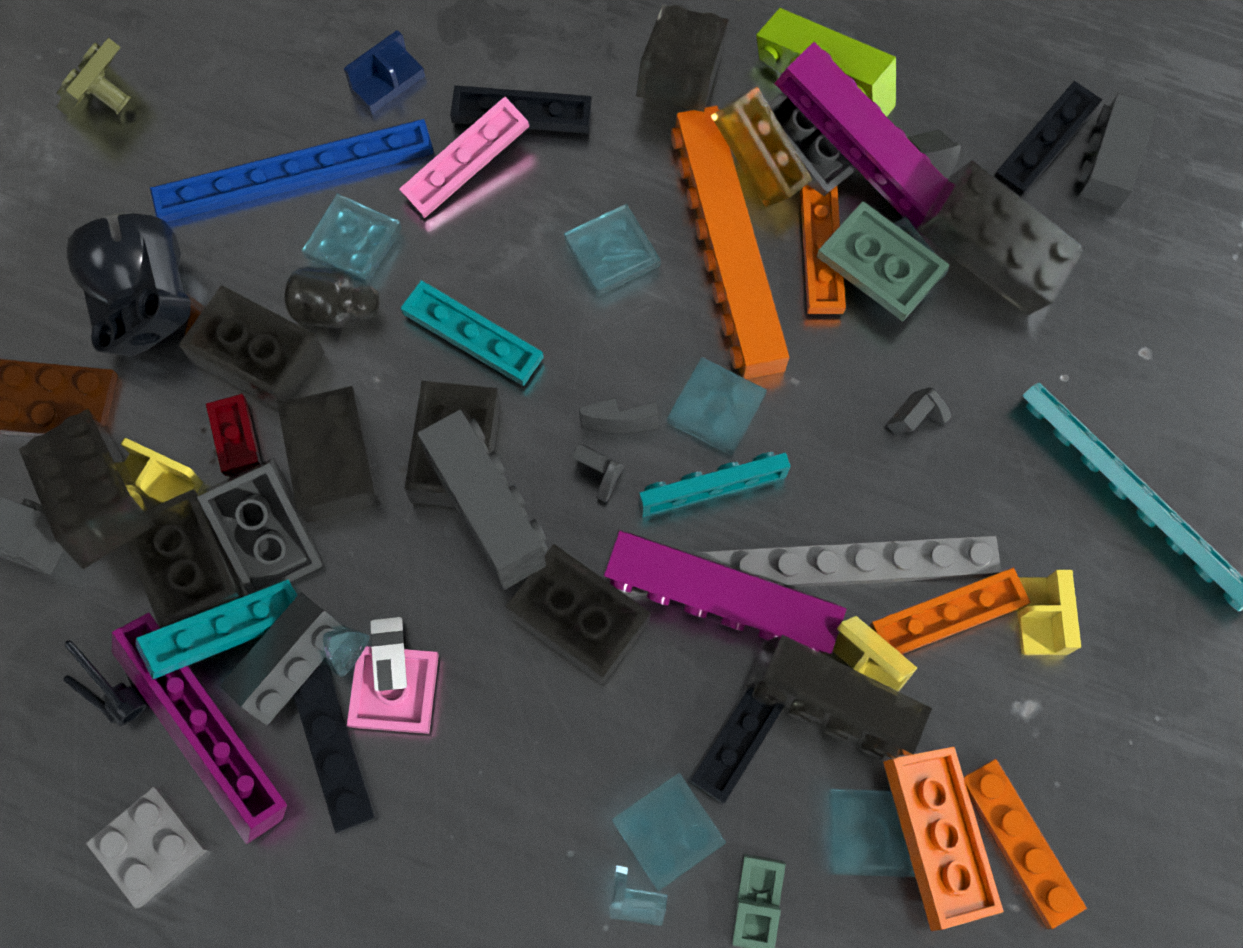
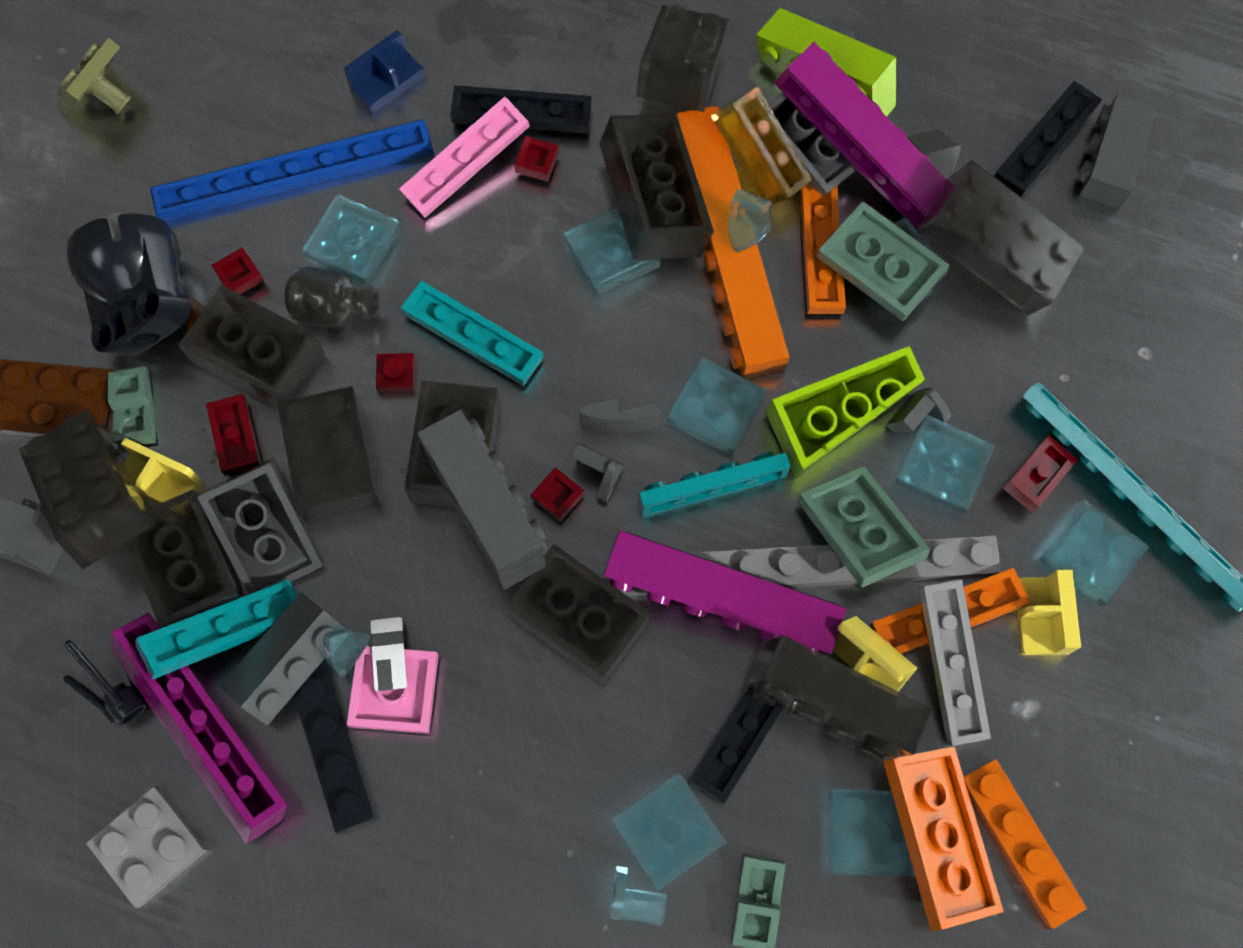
none -> sand green slope [108,366,156,450]
none -> dark red plate [211,247,264,299]
none -> dark red plate [376,353,415,394]
none -> dark red plate [514,136,559,182]
none -> dark red plate [530,467,584,522]
none -> clear smoke brick [599,115,714,260]
none -> clear light blue tile [728,189,772,252]
none -> lime wedge [765,346,925,478]
none -> sand green plate [798,466,930,588]
none -> clear light blue plate [895,415,996,514]
none -> light grey plate [919,579,991,746]
none -> dark red plate [1003,435,1077,513]
none -> clear light blue plate [1039,500,1149,607]

